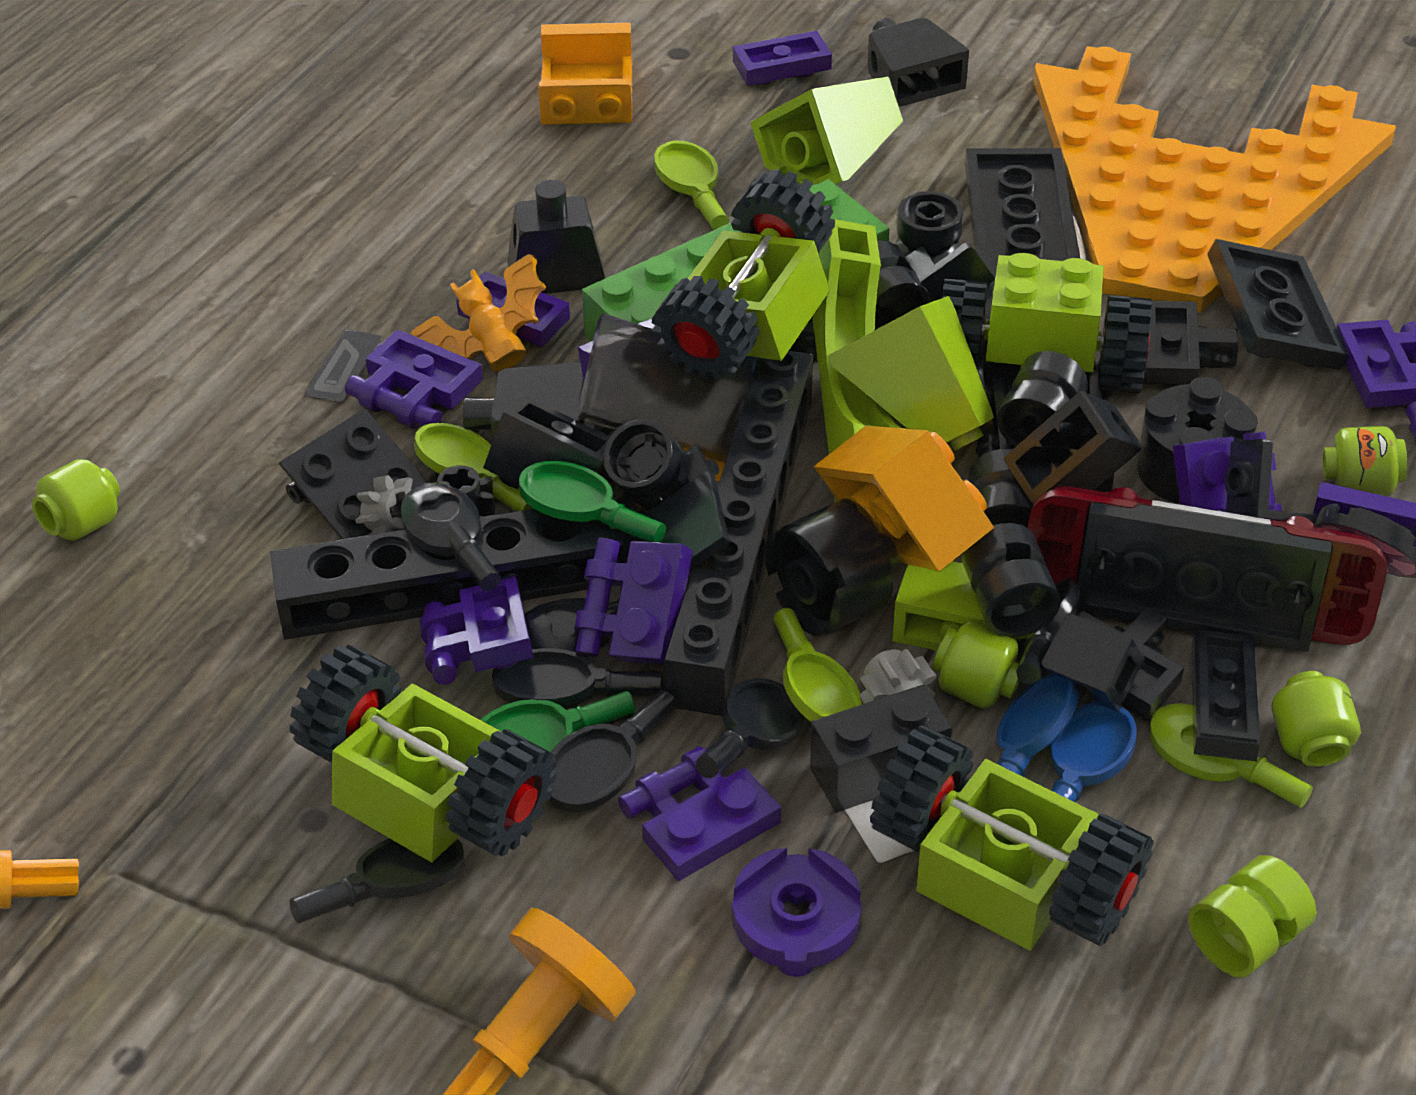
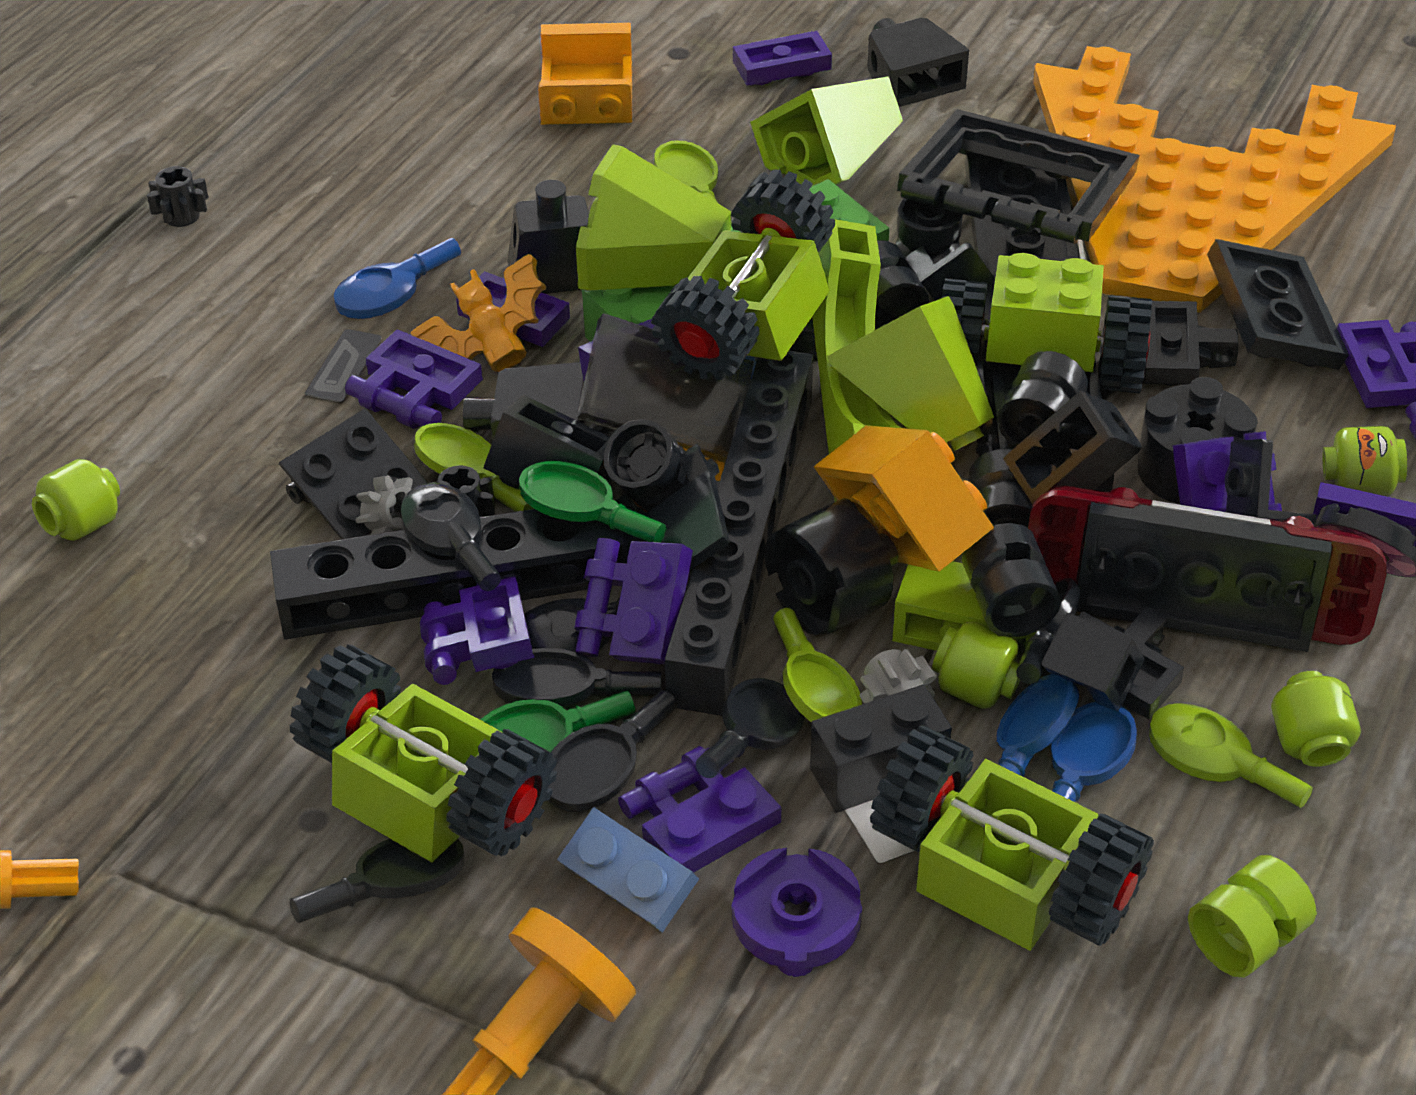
black tile [1192,630,1260,762] -> none
none -> black gear [146,166,209,227]
none -> blue piece [334,238,461,319]
none -> medium blue plate [557,807,699,933]
none -> lime slope [576,144,731,291]
none -> black hinge [897,109,1140,244]

